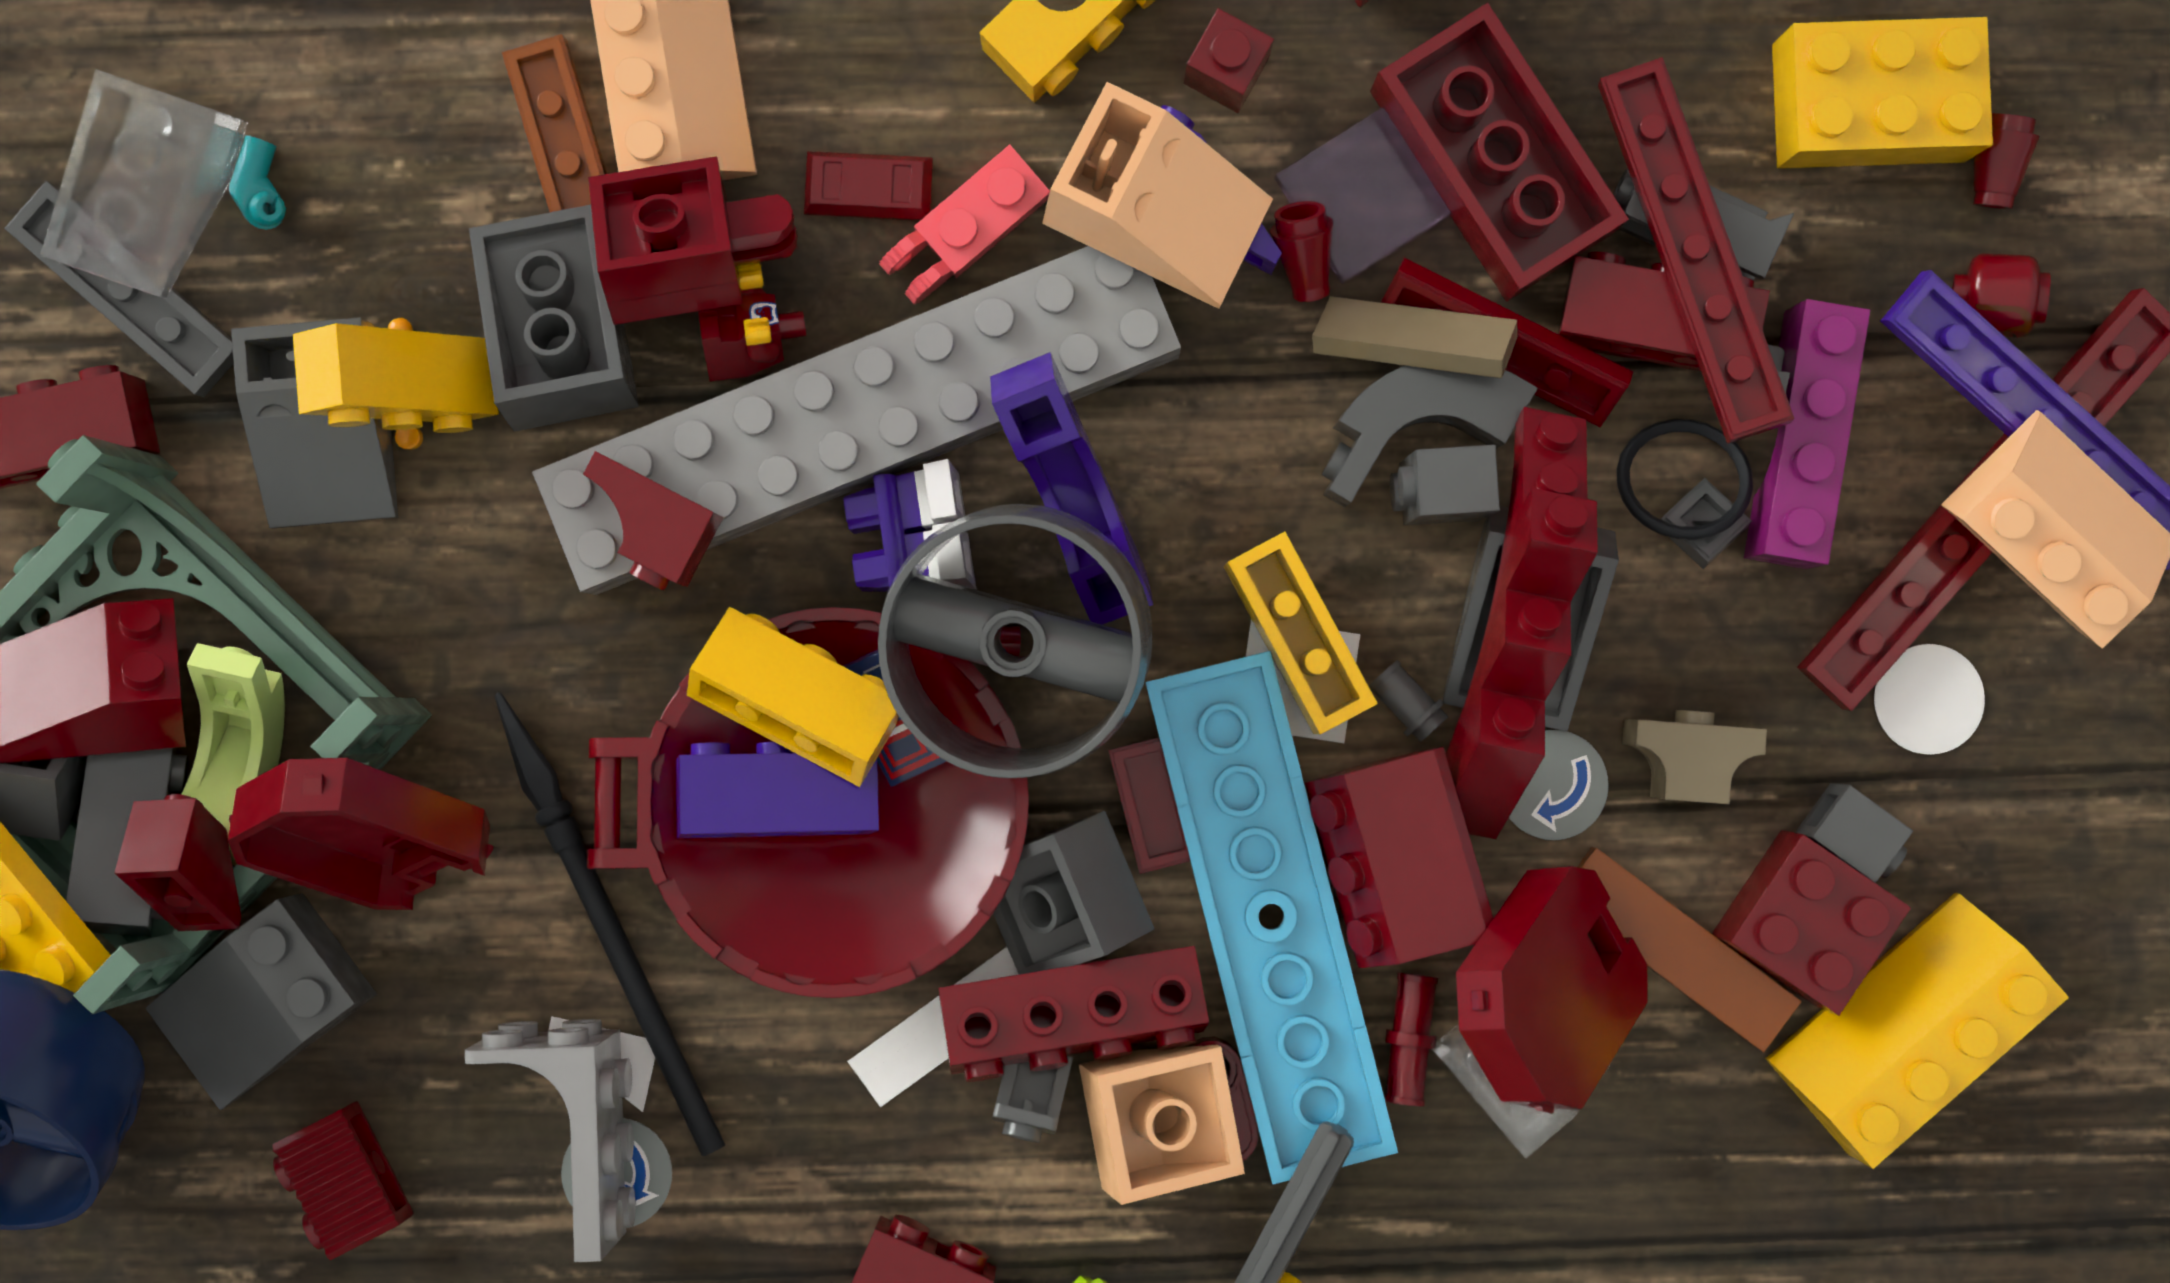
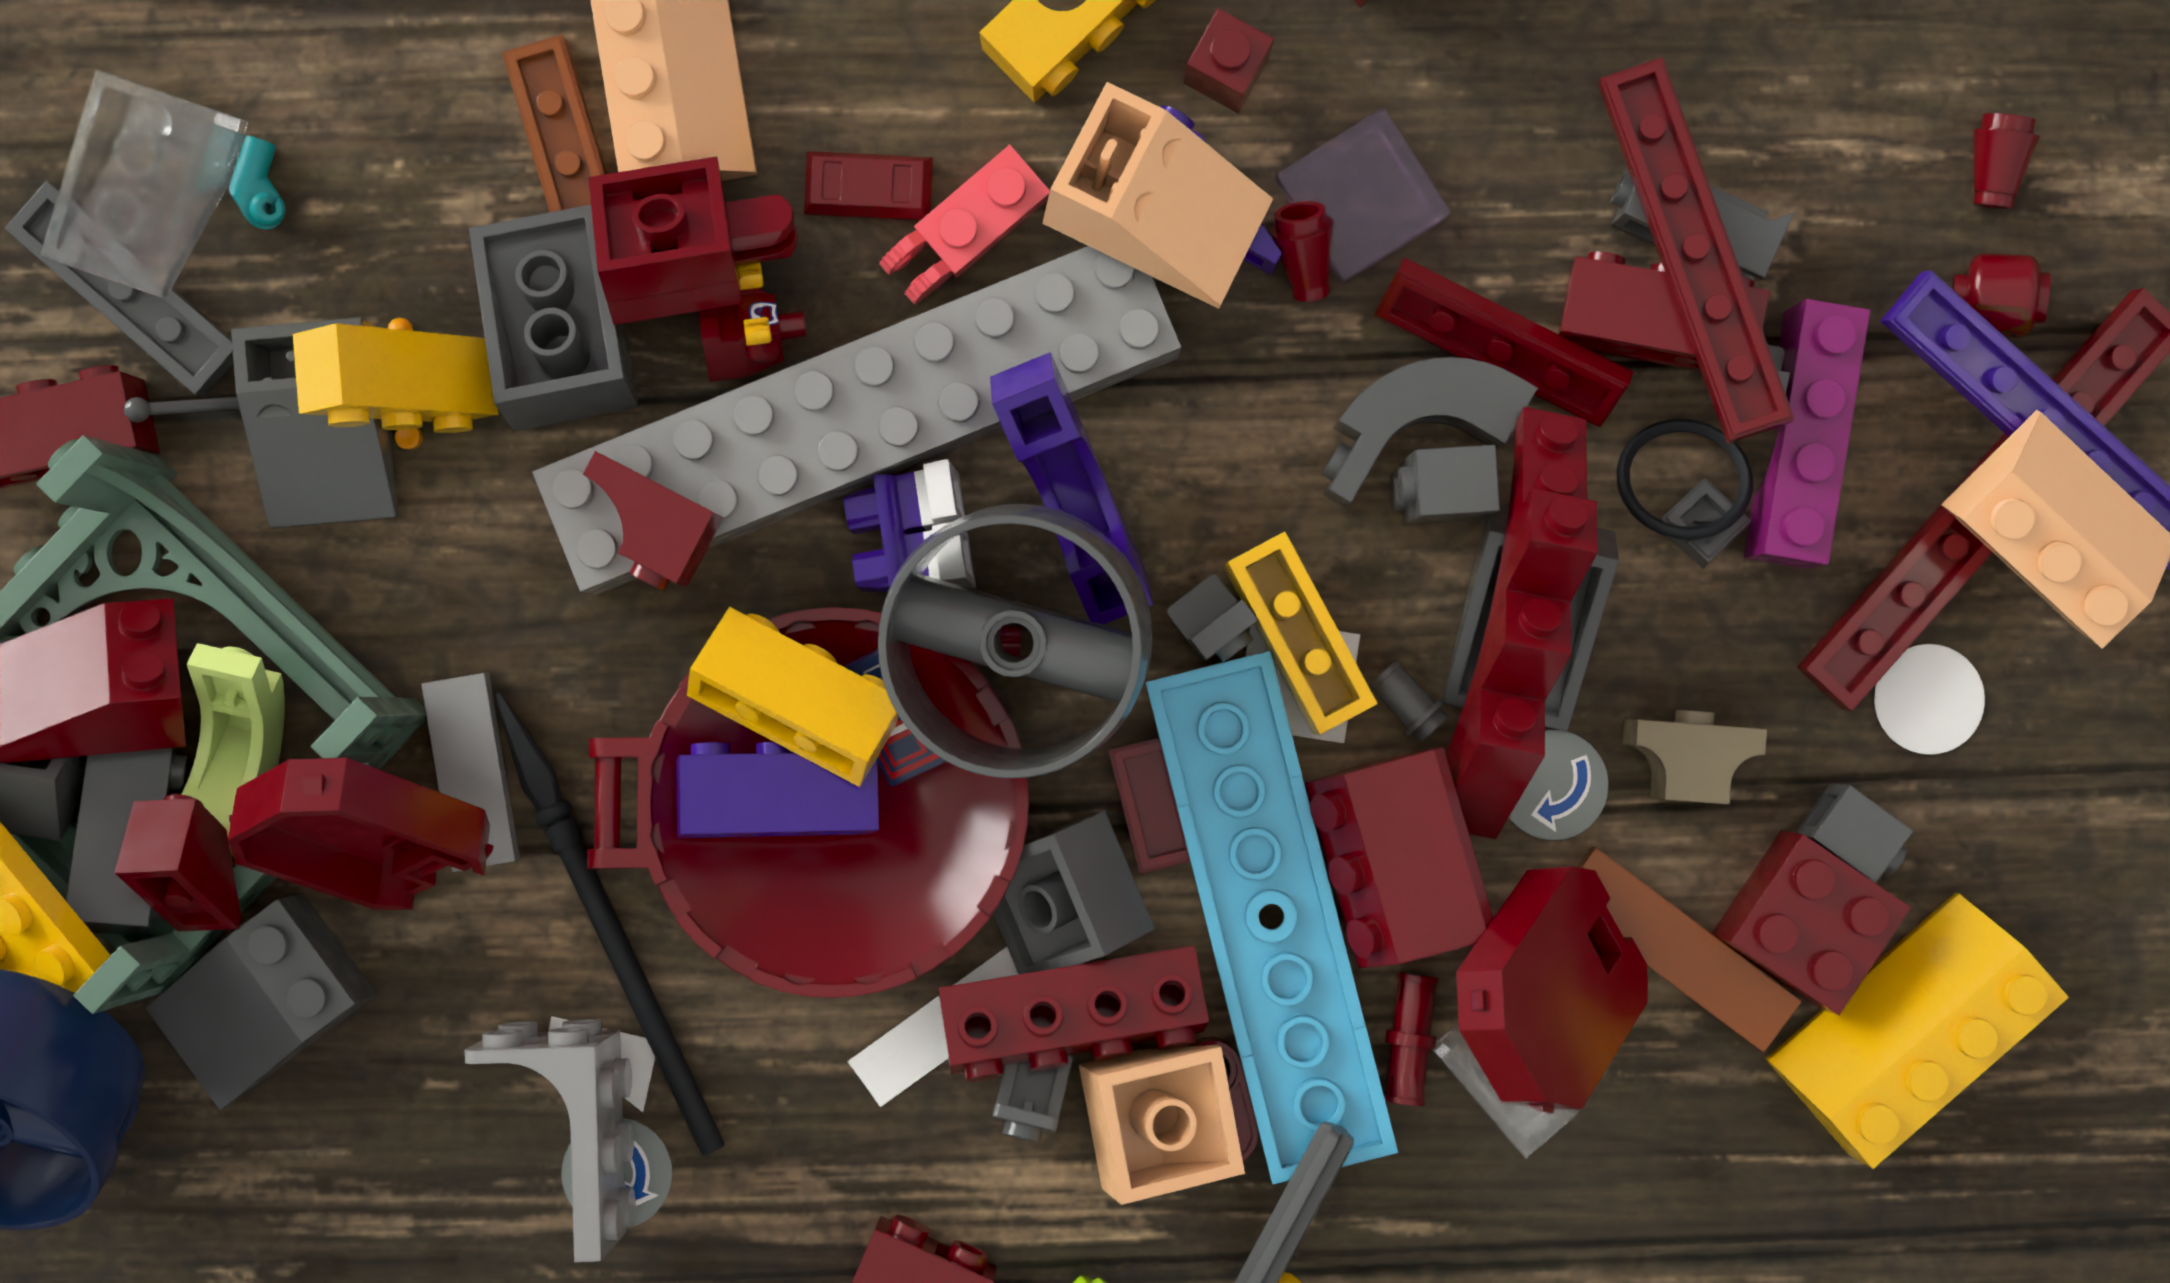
dark red brick [272,1101,414,1260] -> none
dark tan tile [1312,296,1517,378] -> none
dark red brick [1370,2,1629,302] -> none
yellow brick [1772,17,1993,169] -> none
none -> dark grey hinge [124,397,240,423]
none -> light grey tile [421,673,520,872]
none -> dark grey bracket [1167,574,1258,662]

